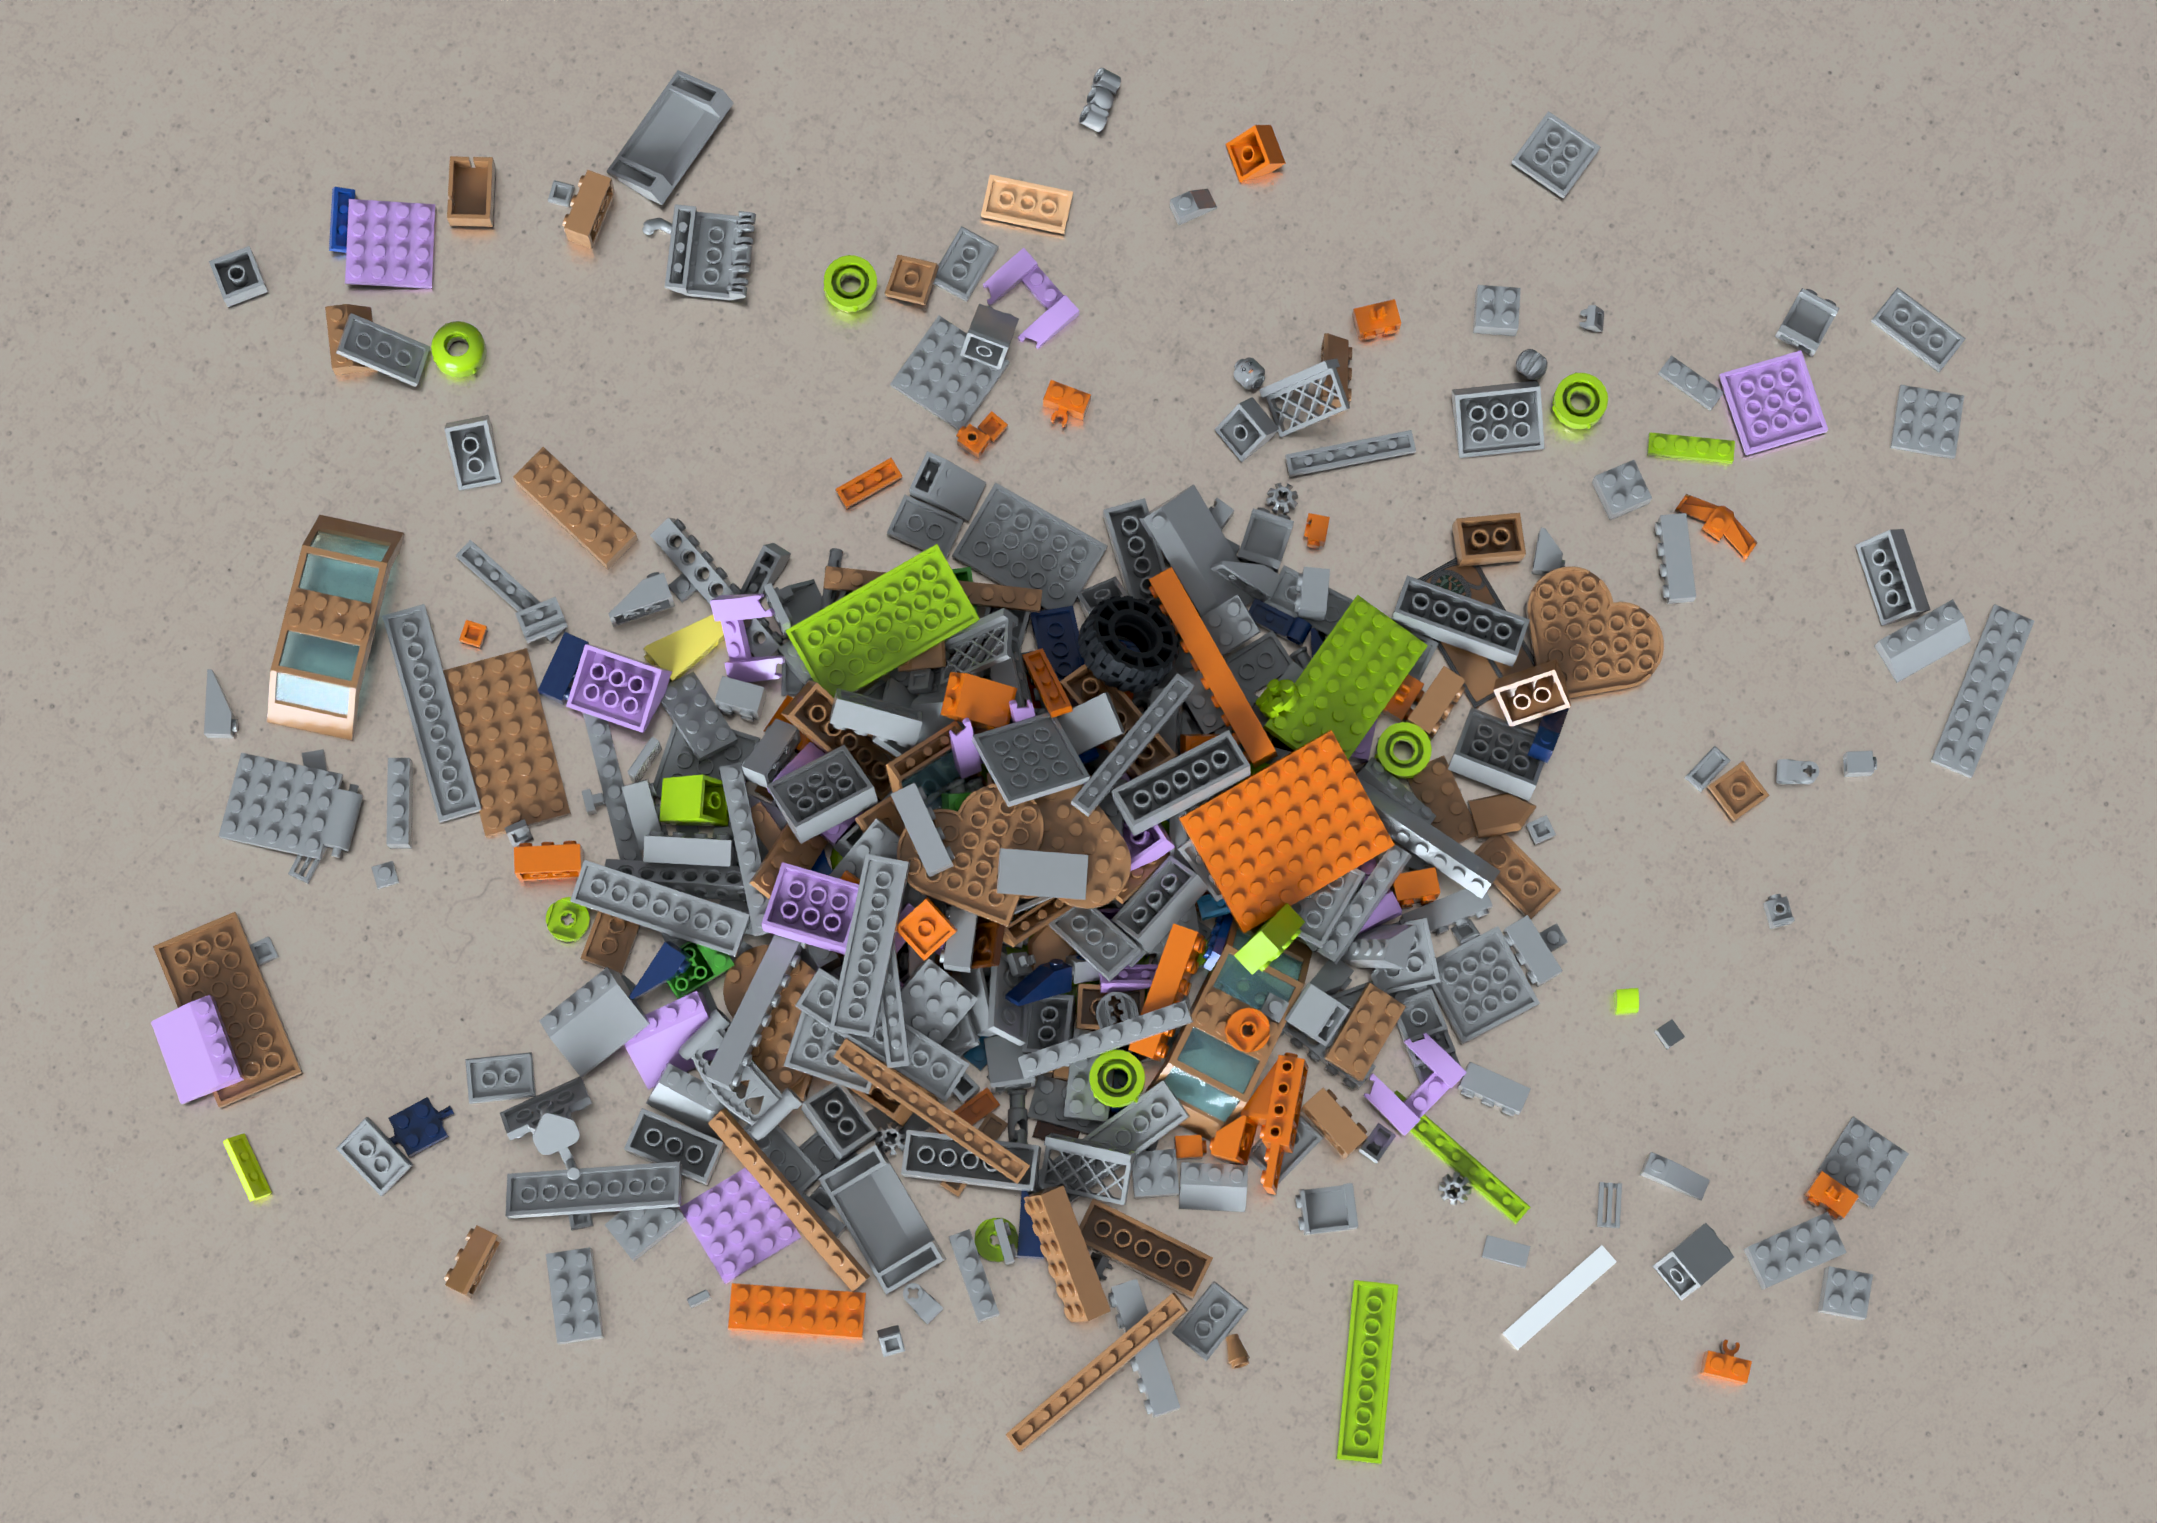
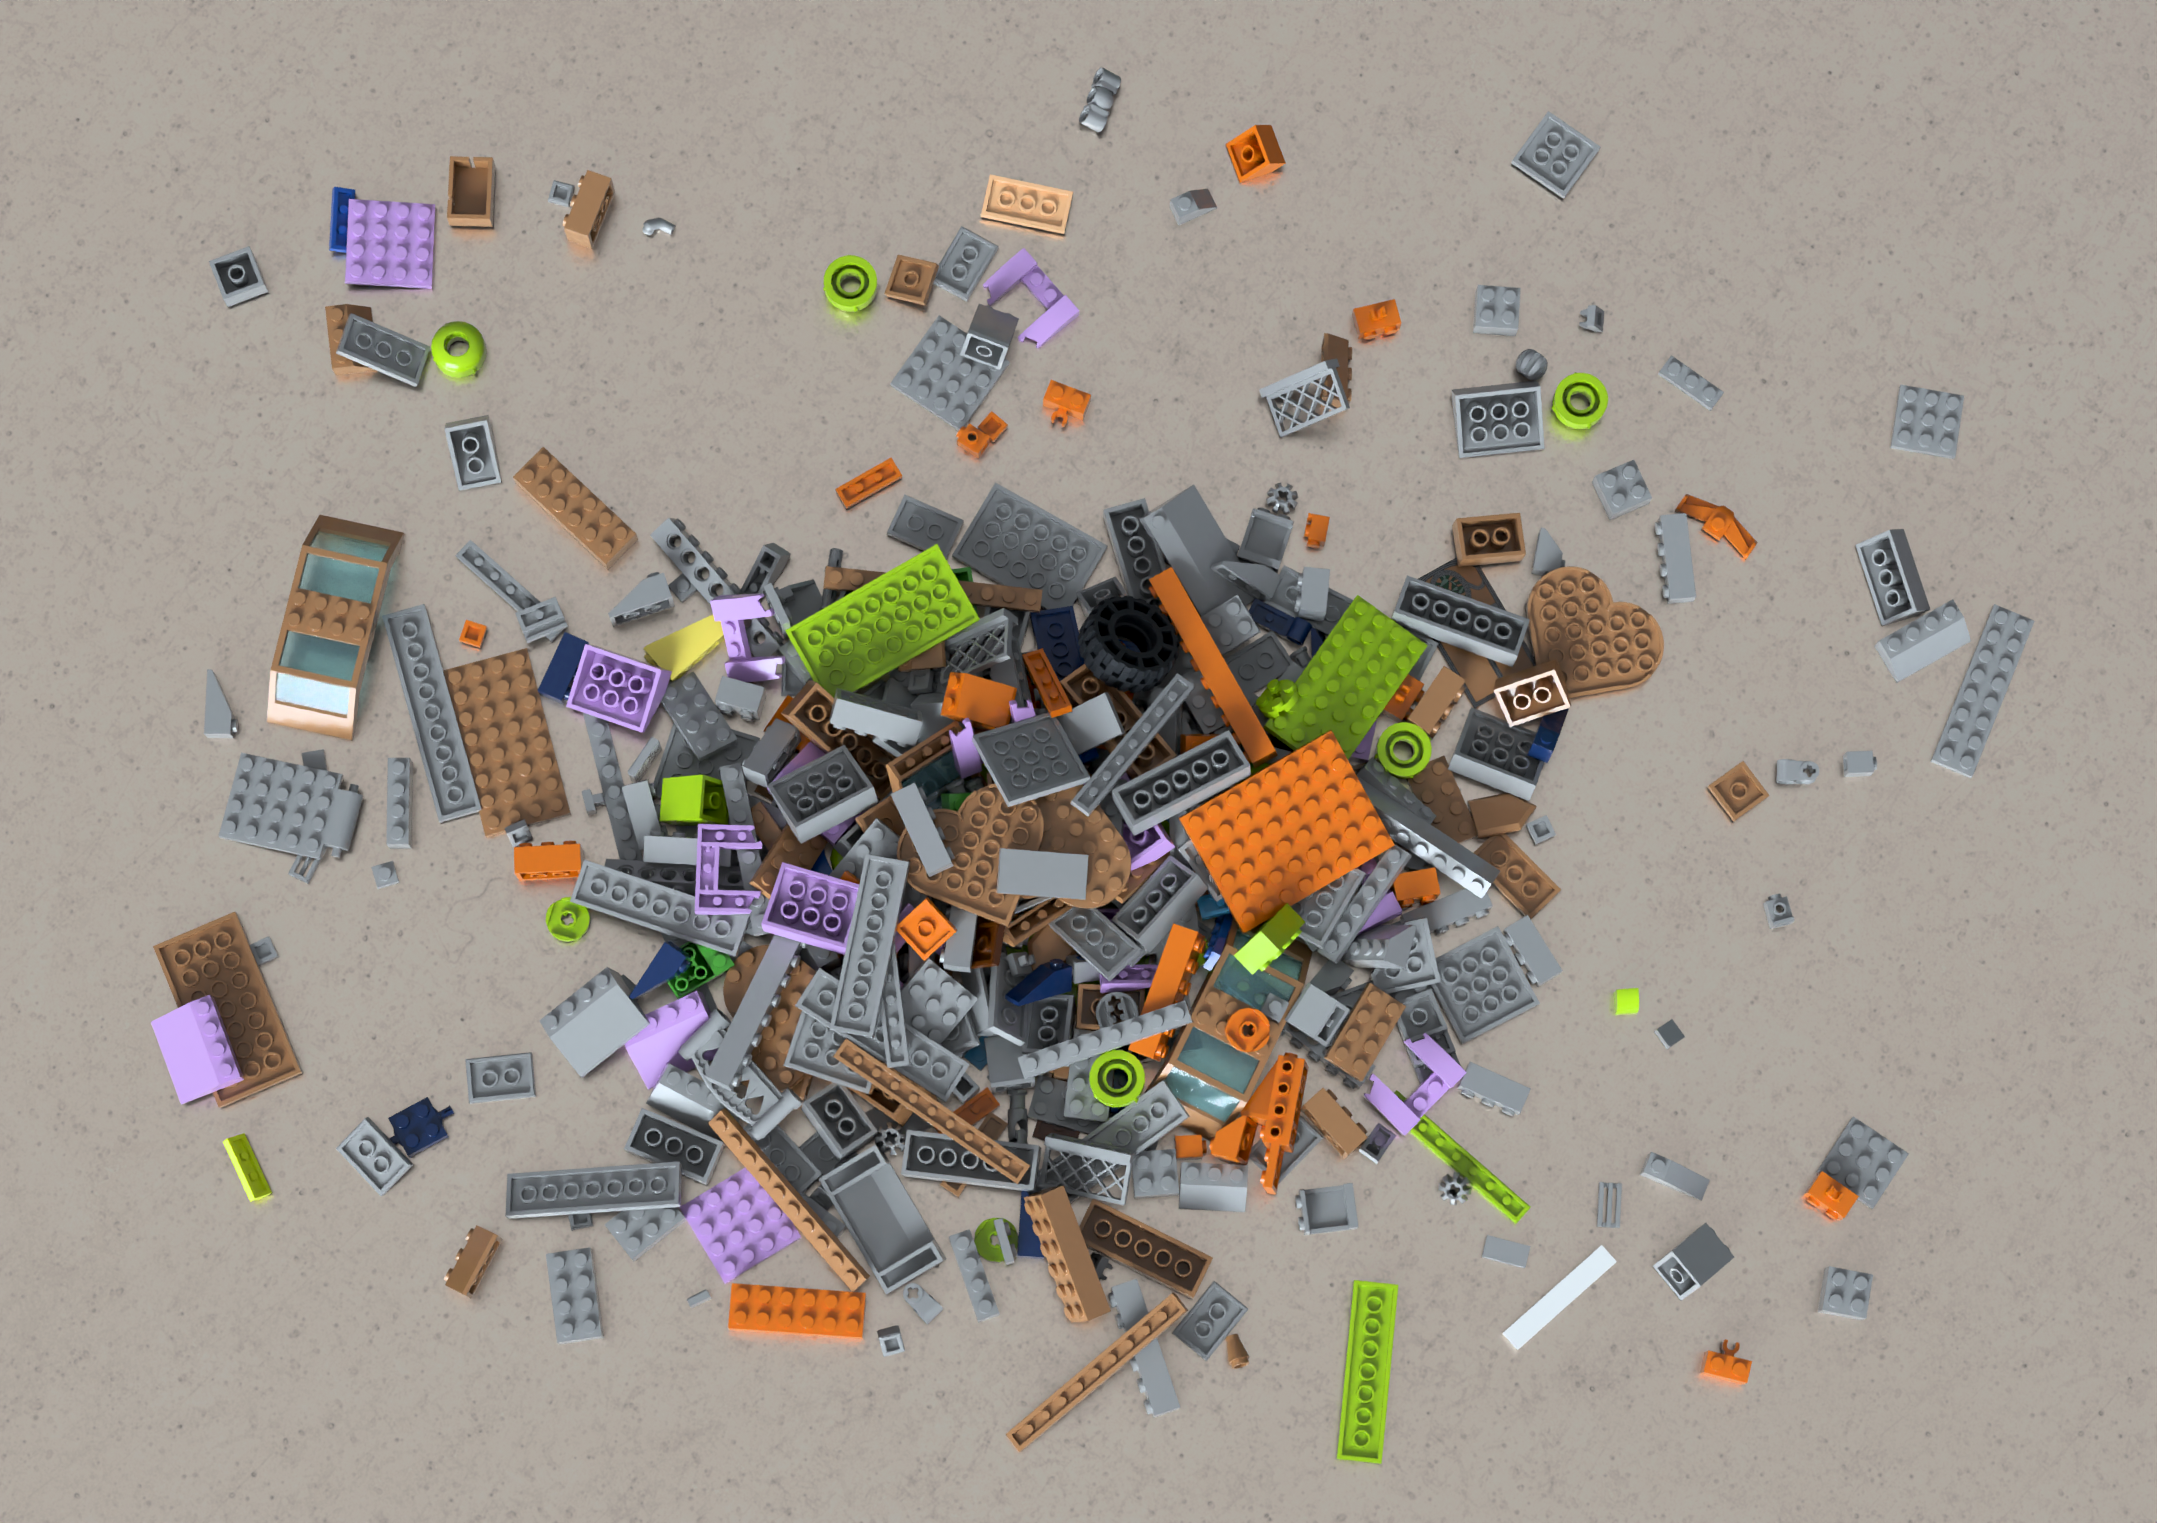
light grey plate [500,1076,592,1180] -> none
medium nougat plate [580,911,641,974] -> none
light grey slope [606,70,734,205] -> none
light grey slope [665,204,756,300] -> none
light grey slope [909,451,986,521] -> none
light grey brick [1209,498,1234,530] -> none
light grey slope [1214,397,1279,462] -> none
light grey head [1234,357,1265,389] -> none
light grey plate [1285,430,1416,477] -> none
light grey slope [1451,919,1480,946] -> none
light grey plate [1539,923,1568,952] -> none
lime plate [1647,432,1735,464] -> none
light grey tile [1685,746,1731,792] -> none
lavender plate [1719,350,1828,455] -> none
light grey brick [1744,1212,1847,1290] -> none
light grey panel [1775,288,1839,357] -> none
light grey tile [1871,287,1966,372] -> none
none -> lavender wedge [695,824,762,915]

